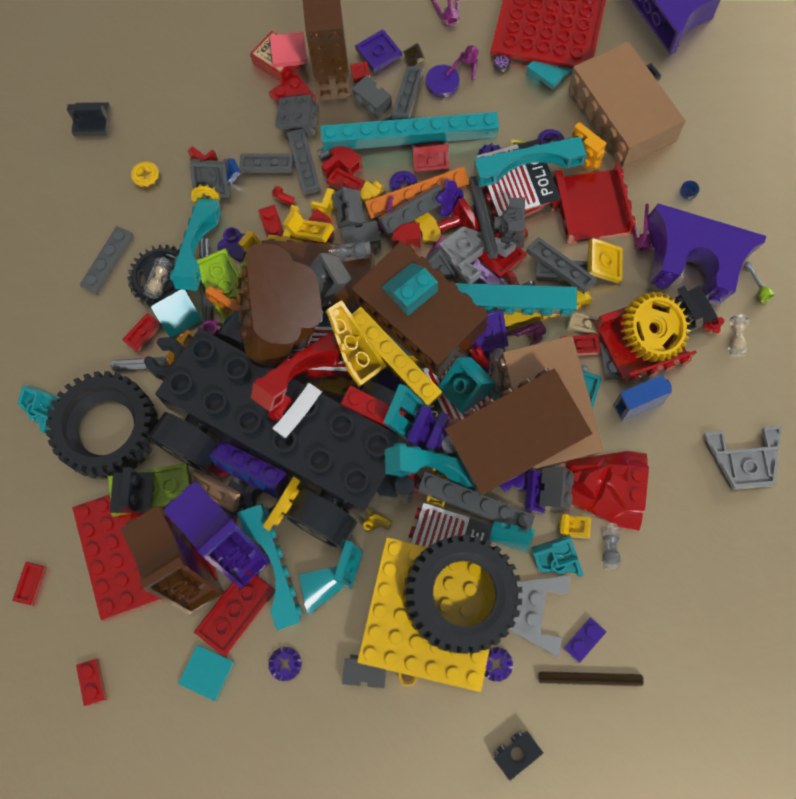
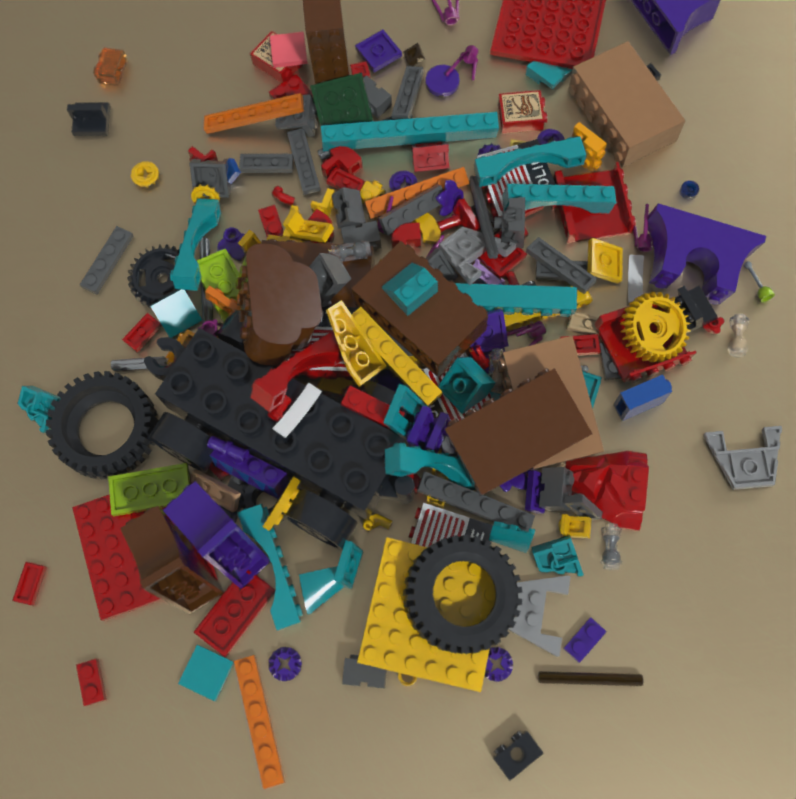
black bracket [110,467,155,513] -> none
clear piece [144,257,172,299] -> none
black tile [493,54,510,72] -> none
none -> clear orange brick [93,48,127,85]
none -> orange plate [204,93,304,134]
none -> dark purple pin [207,436,249,462]
none -> orange plate [234,655,285,789]
none -> dark green plate [310,73,374,126]
none -> brick [498,90,547,134]
none -> teal arch [502,184,616,213]
none -> dark grey plate [564,493,602,520]
none -> white sticker [628,254,644,302]

